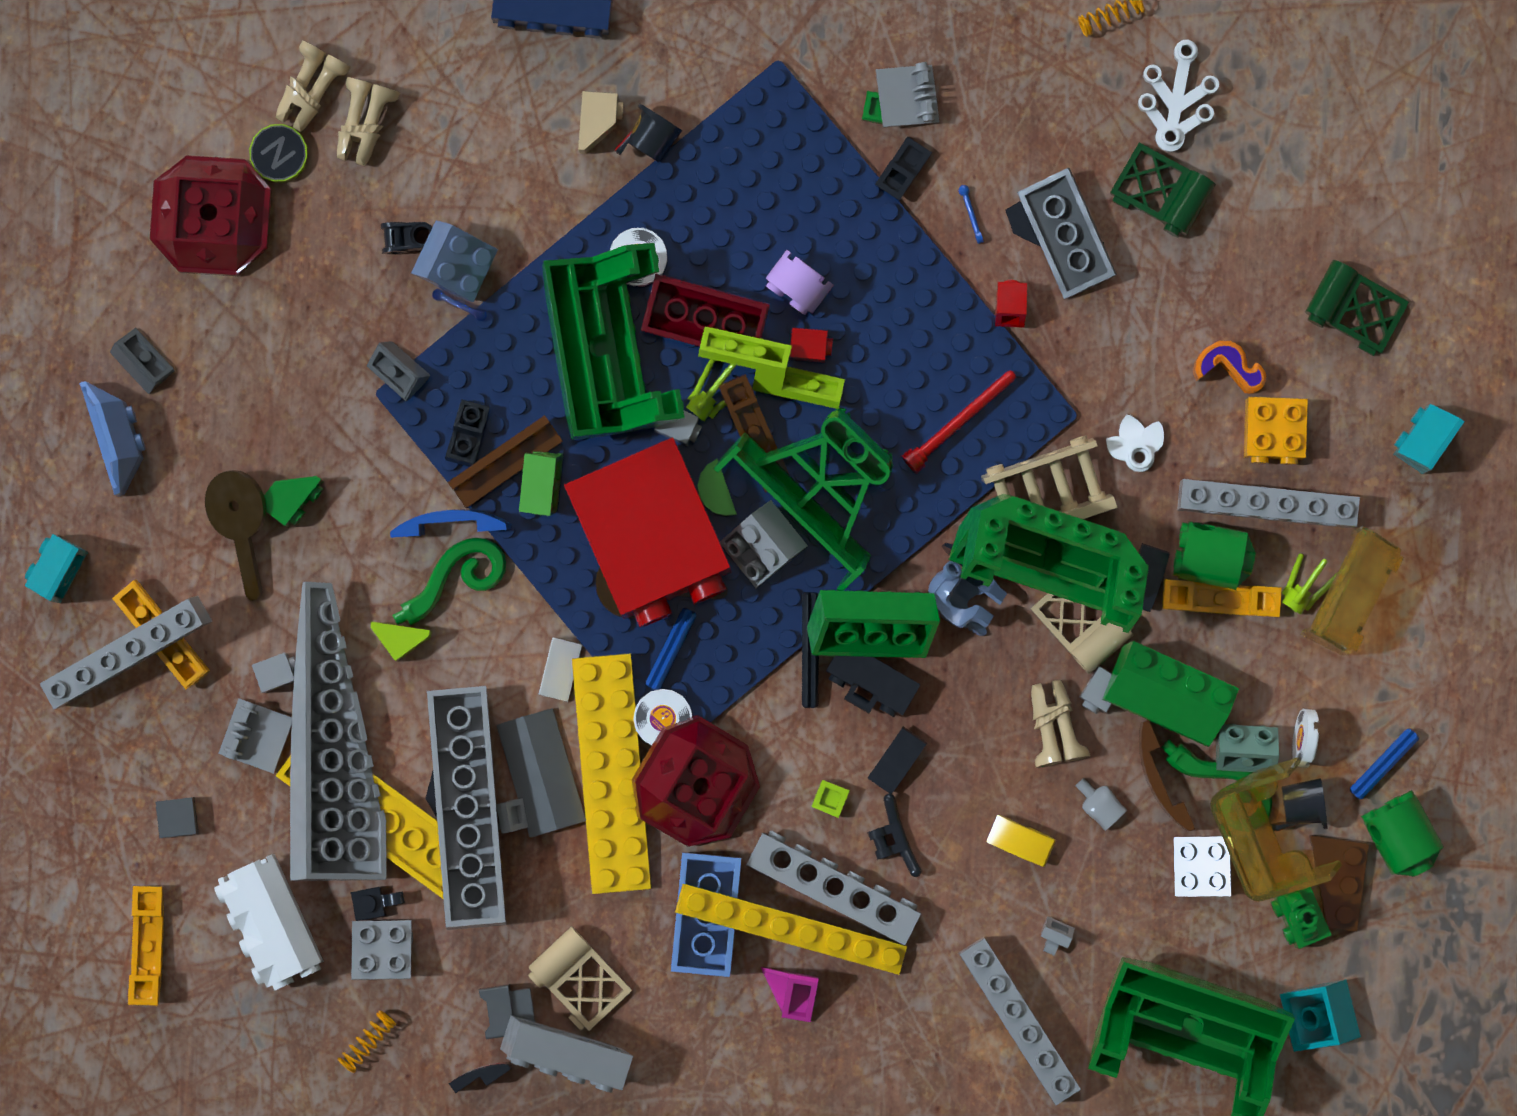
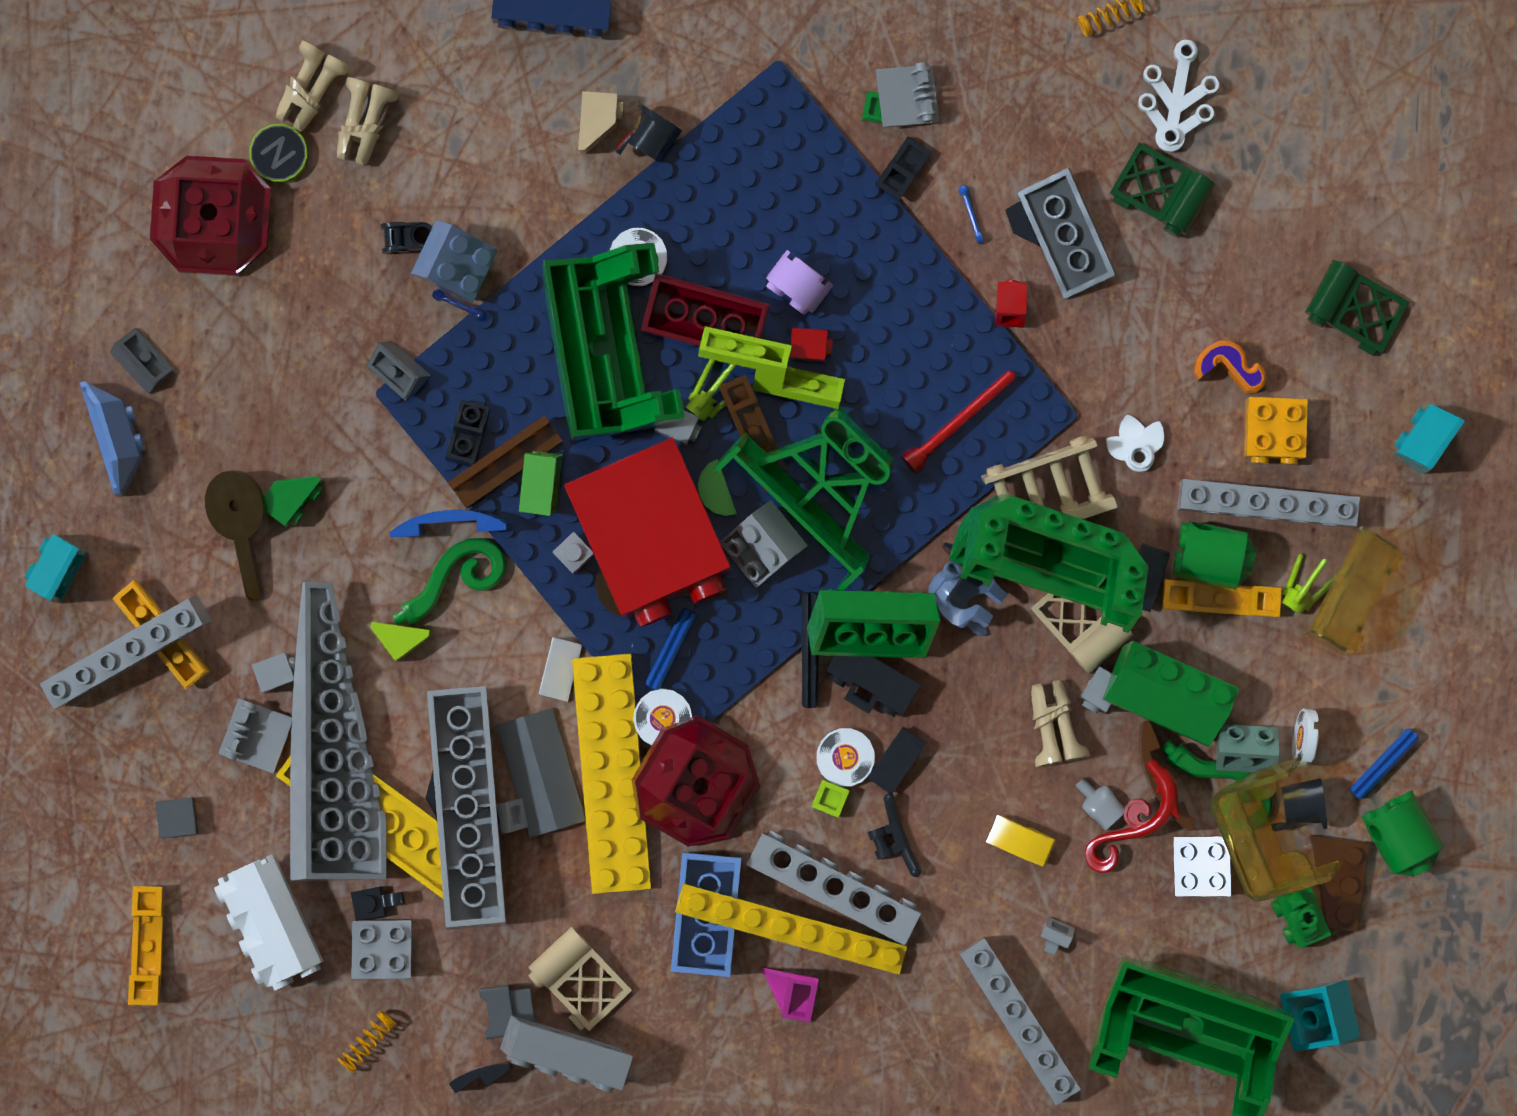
none -> light grey brick [553,532,595,575]
none -> white tile [817,728,875,786]
none -> red plant [1085,758,1180,873]

